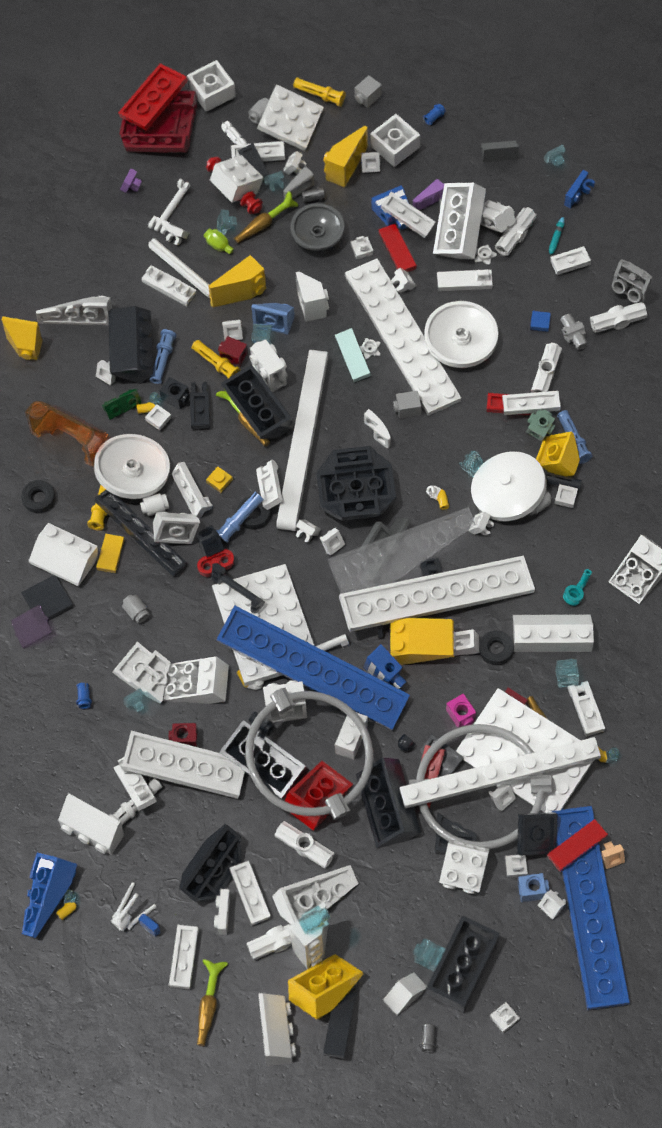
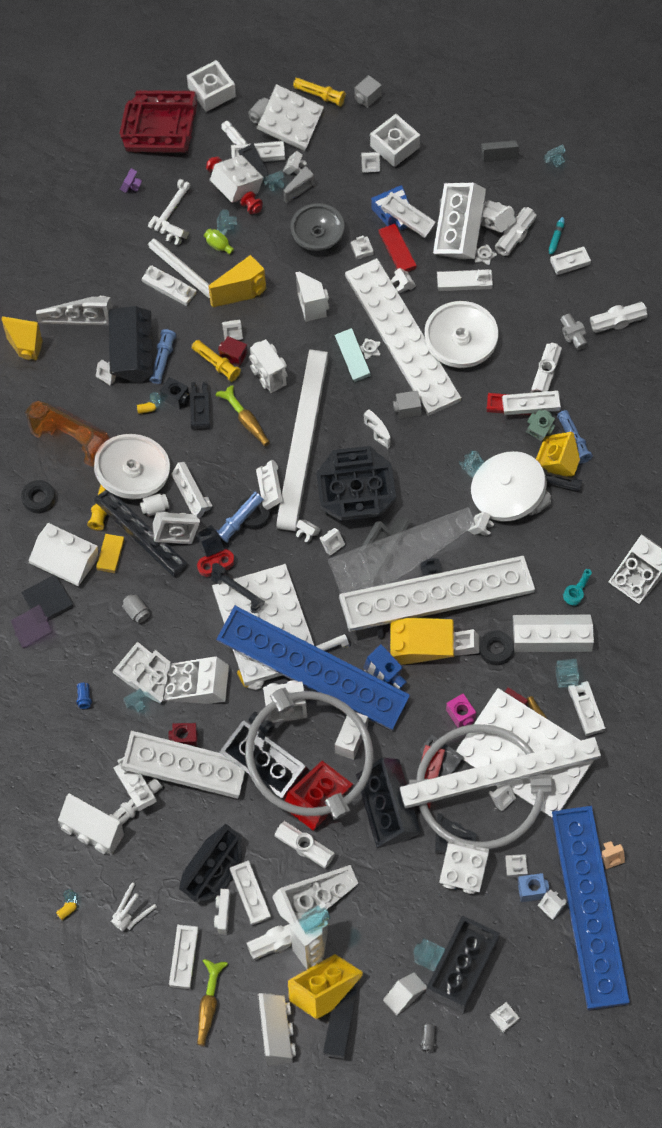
blue wedge [22,852,77,938] -> none
dark green hinge [102,389,142,420] -> none
red plate [118,63,188,131] -> none
blue tile [138,914,160,937] -> none
white plate [145,405,172,430] -> none
yellow plate [206,467,233,493] -> none
black slope [221,364,293,439] -> none
pearl gold piece [234,191,298,244] -> none
medium blue slope [251,303,294,335] -> none
clear light blue plate [251,324,272,344] -> none
flat silver pin [302,187,325,203] -> none
yellow slope [323,126,368,187] -> none
black hinge [398,734,415,751] -> none
medium lavender slope [413,179,444,210] -> none
blue pin [423,104,446,125] -> none
arm [426,485,449,510] -> none
black tile [517,812,558,856] -> none
blue tile [530,311,550,332] -> none
red tile [547,819,608,872] -> none
white plate [555,484,578,508] -> none
blue plate [564,170,595,208] -> none
clear light blue arm [598,747,620,763] -> none
light grey slope [611,259,652,303] -> none

